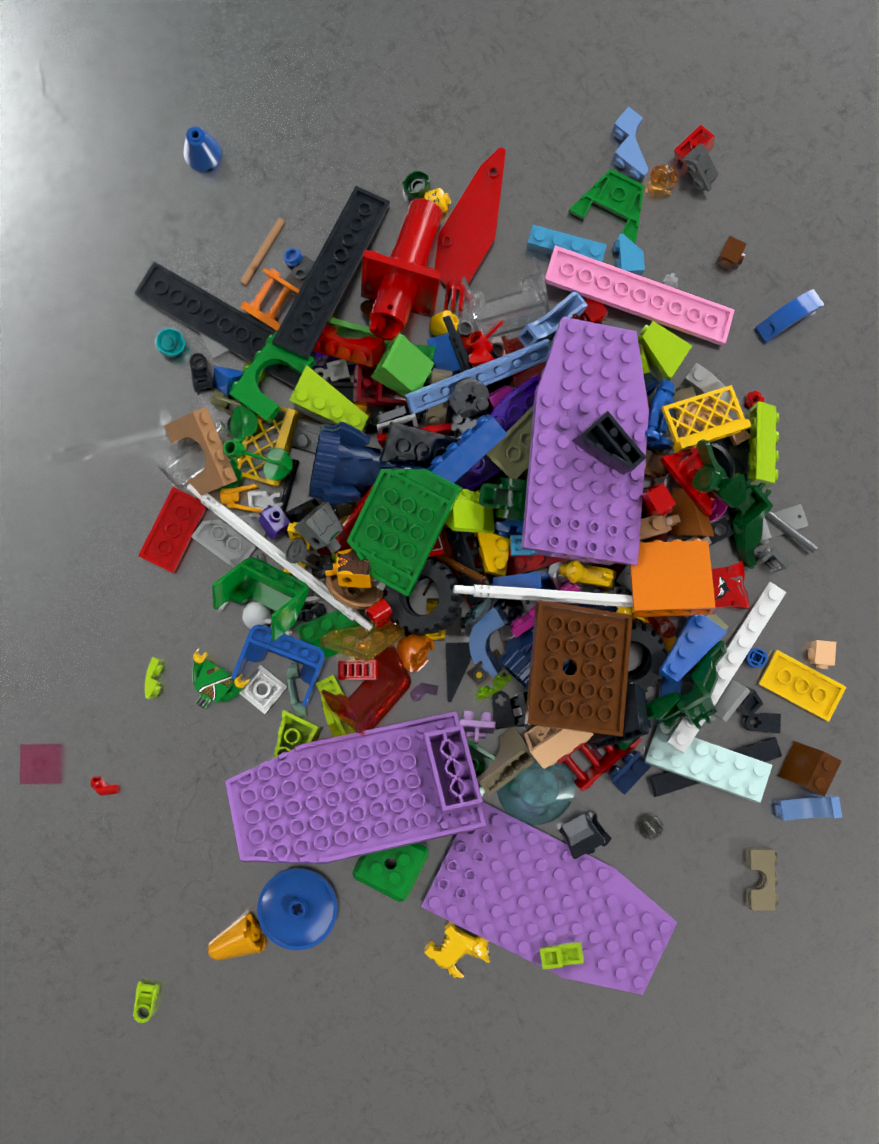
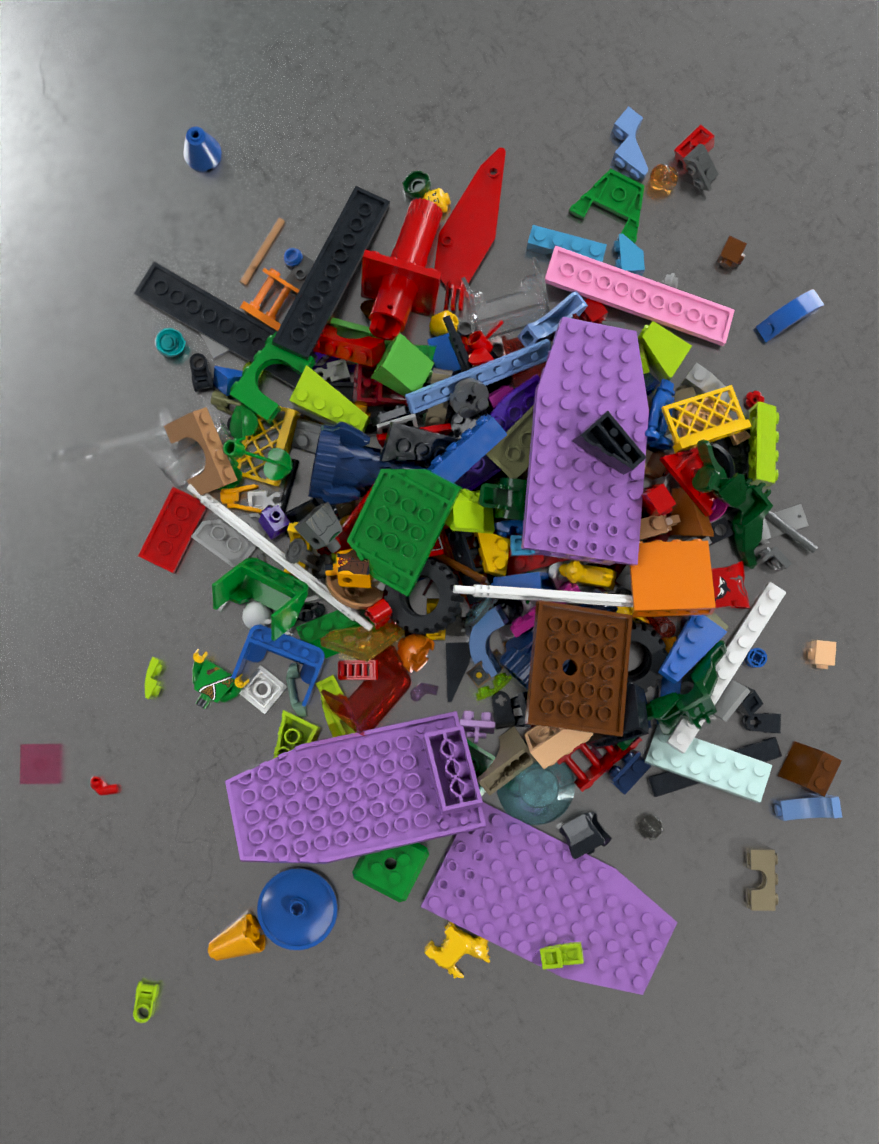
yellow plate [758,650,846,722] -> none

